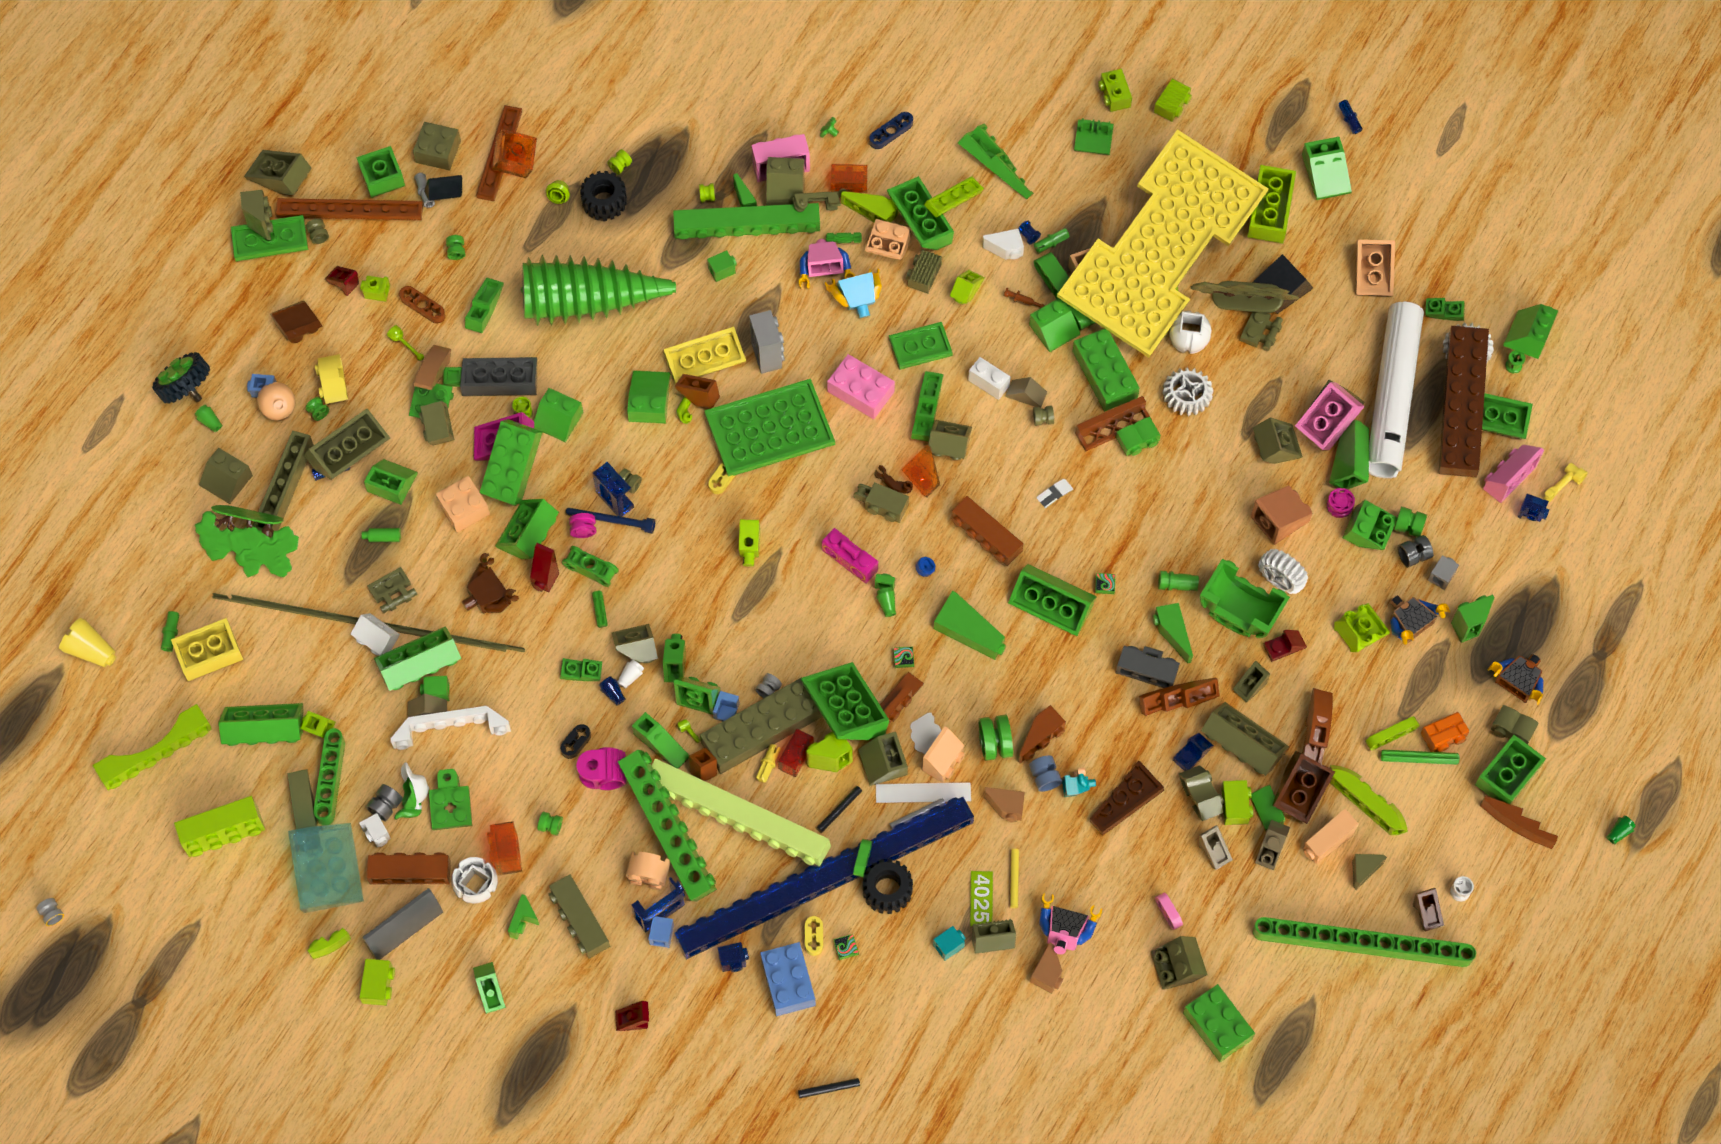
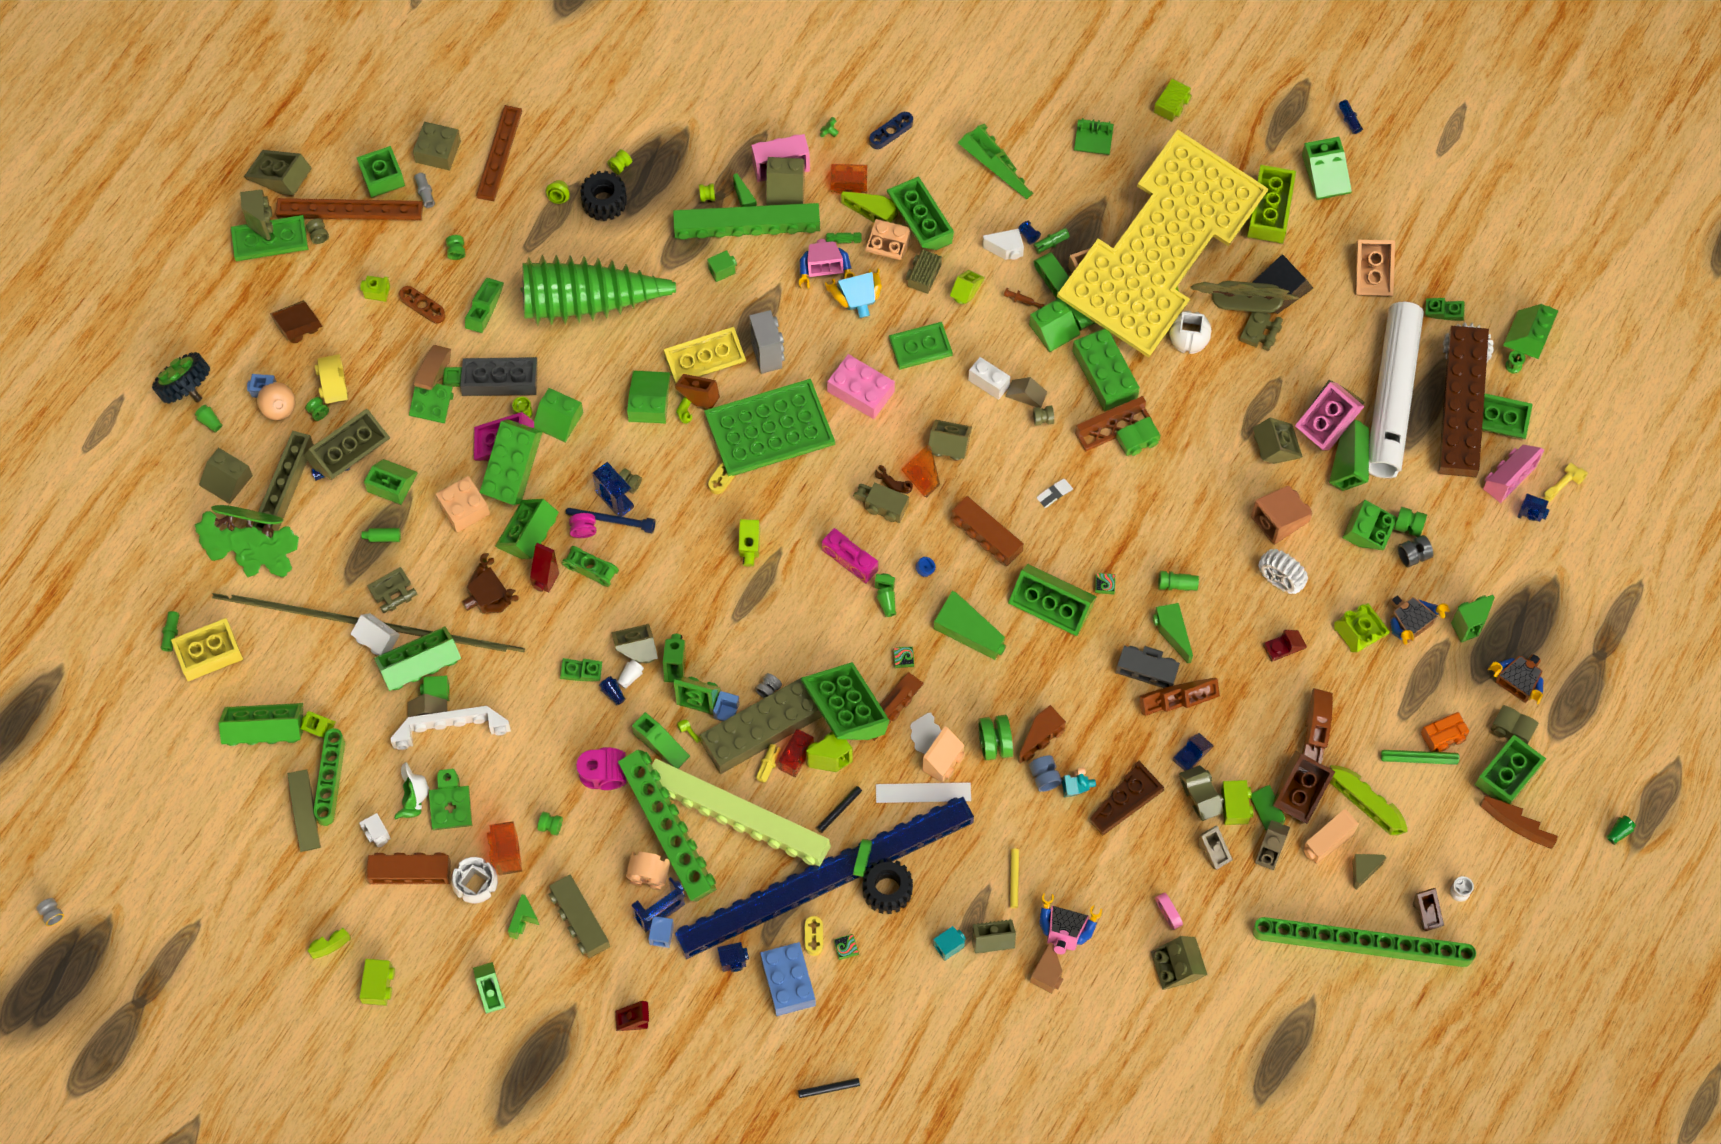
light yellow cone [59,618,116,667] -> none
lime arch [92,704,212,790] -> none
lime brick [174,796,265,857] -> none
clear light blue slope [288,823,364,913] -> none
dark red slope [325,266,359,296] -> none
dark grey slope [362,888,443,960] -> none
flat silver wheel [365,784,403,822] -> none
lime hinge [387,325,424,361] -> none
olive brick [419,401,455,446] -> none
black slope [424,175,462,201] -> none
clear orange brick [492,129,537,178] -> none
black beam [560,724,591,759] -> none
bright green axle [592,591,608,628] -> none
dark orange brick [689,748,717,781] -> none
olive piece [792,188,846,212] -> none
olive slope [858,732,908,786] -> none
light grey bar [889,798,946,831] -> none
bright green slope [911,371,944,442] -> none
lime tile [924,176,984,218] -> none
lime sticker [970,871,993,926] -> none
medium nougat slope [984,787,1025,822] -> none
lime brick [1098,69,1132,112] -> none
white gear [1162,367,1213,417] -> none
bright green brick [1183,984,1255,1062] -> none
bright green cylinder [1200,559,1290,638] -> none
olive slope [1201,702,1289,776] -> none
olive slope [1232,661,1270,703] -> none
dark pink wheel [1327,488,1355,518] -> none
lime beam [1365,716,1420,750] -> none
light grey brick [1428,555,1459,590] -> none

